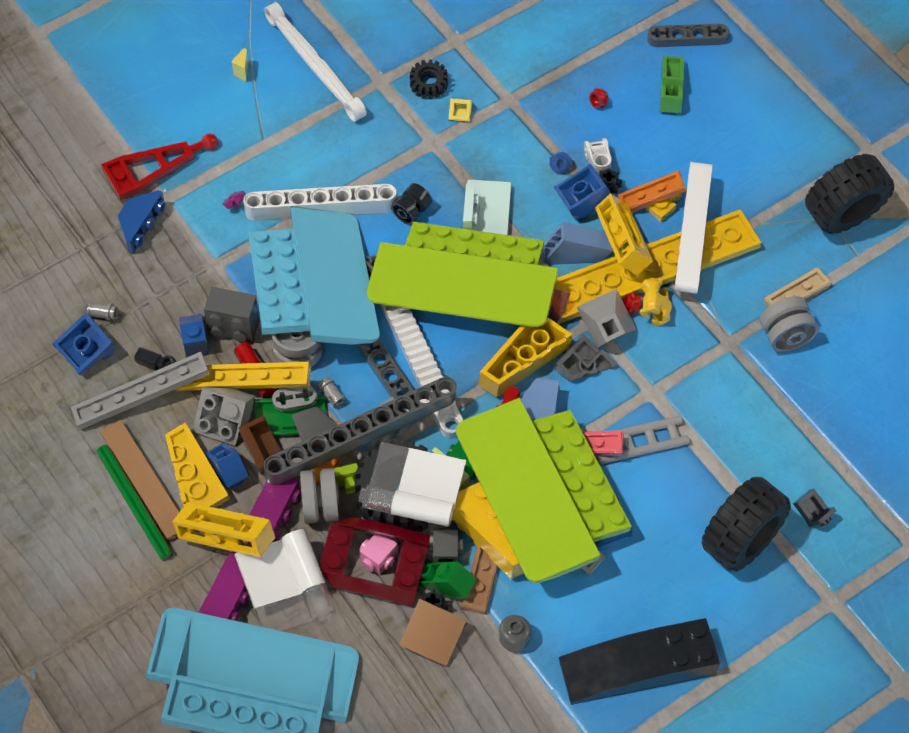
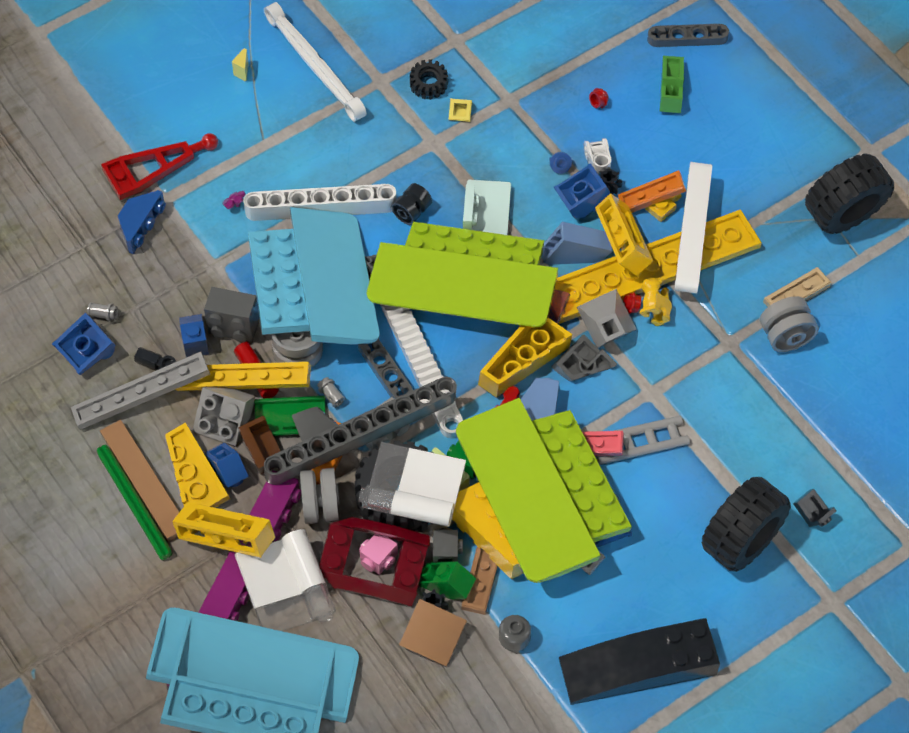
light grey beam [272,386,317,412] -> none
lime tile [334,463,358,494] -> none

